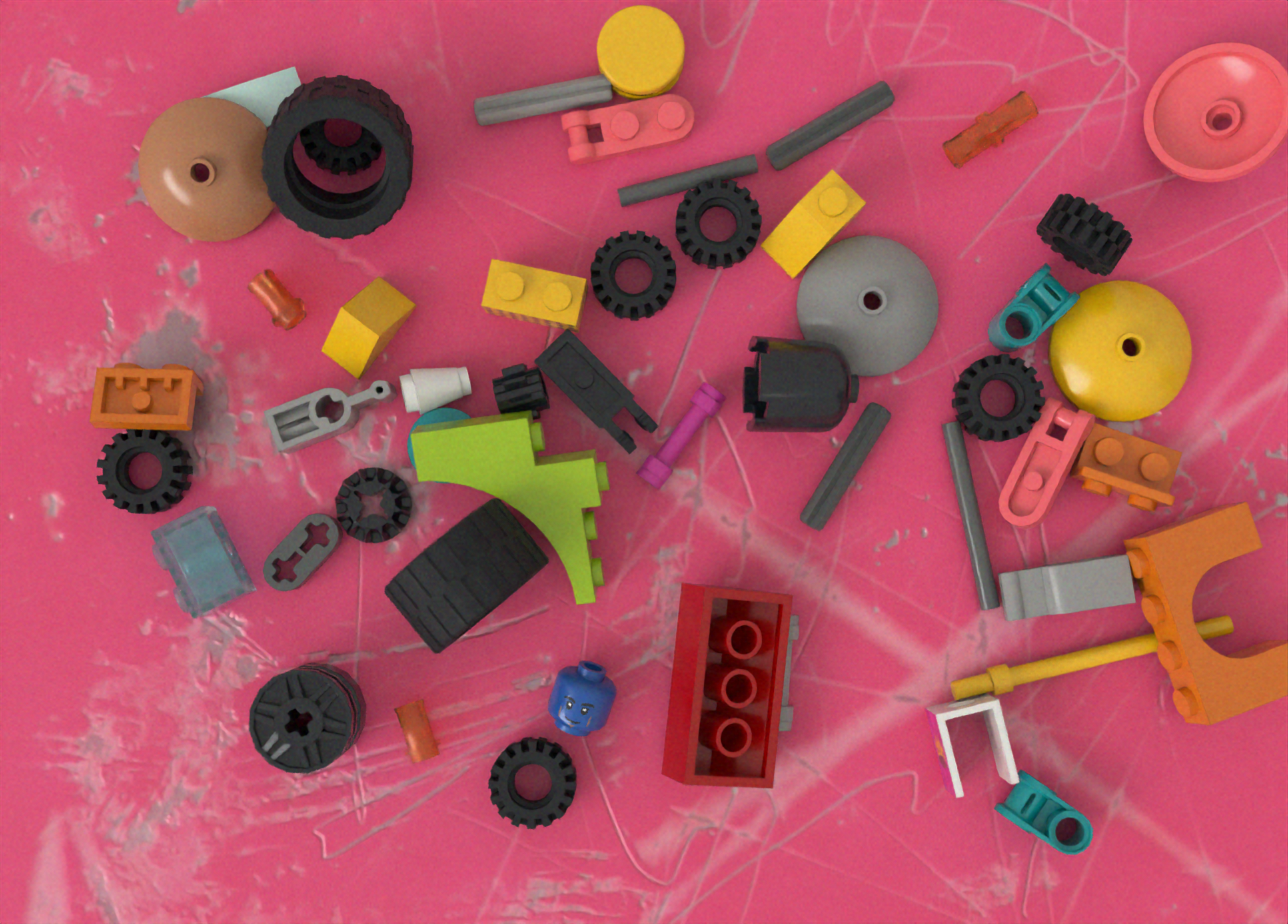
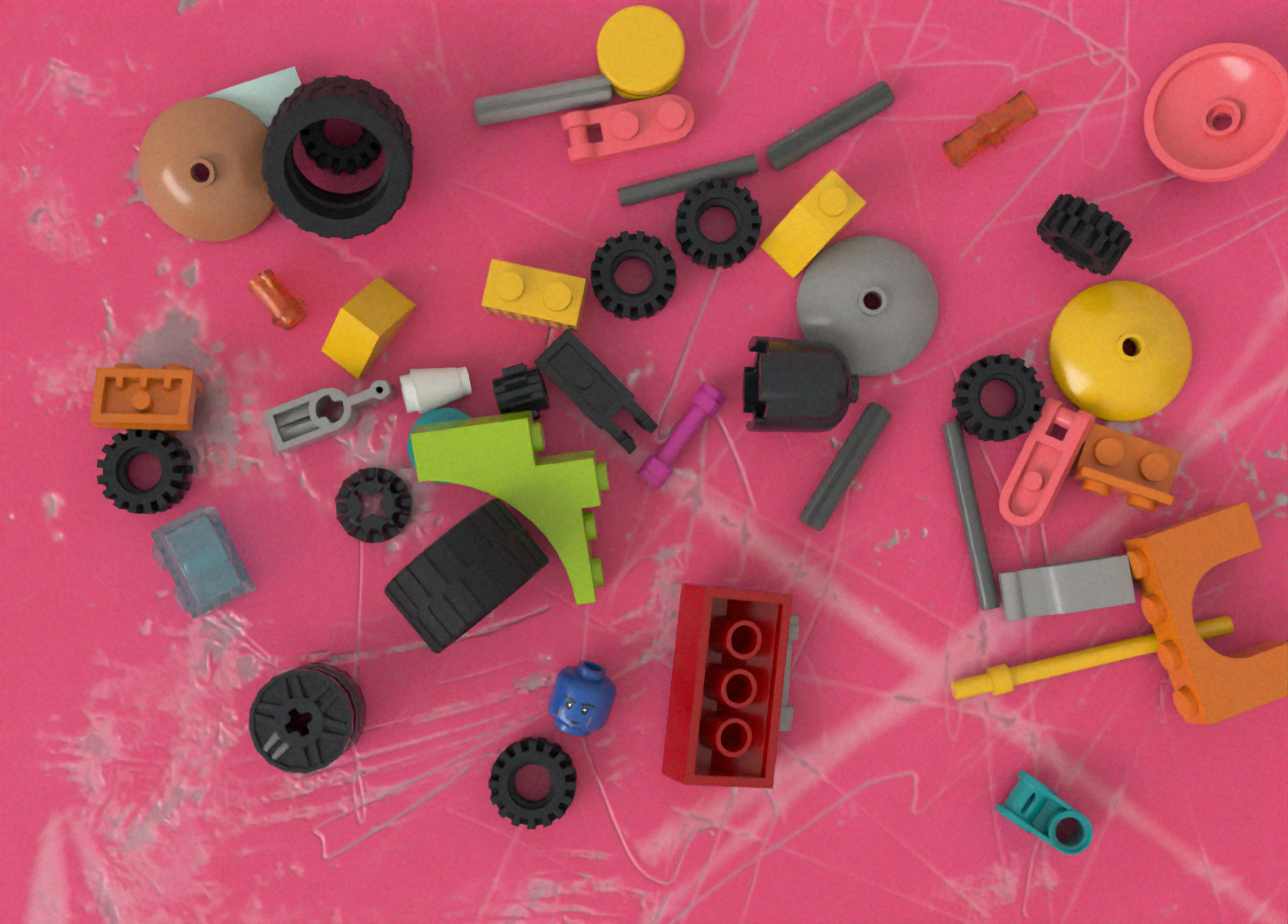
dark grey beam [263,513,343,591] -> none
clear orange pin [394,699,441,764] -> none
white piece [925,693,1019,798] -> none
teal piece [988,263,1080,353] -> none

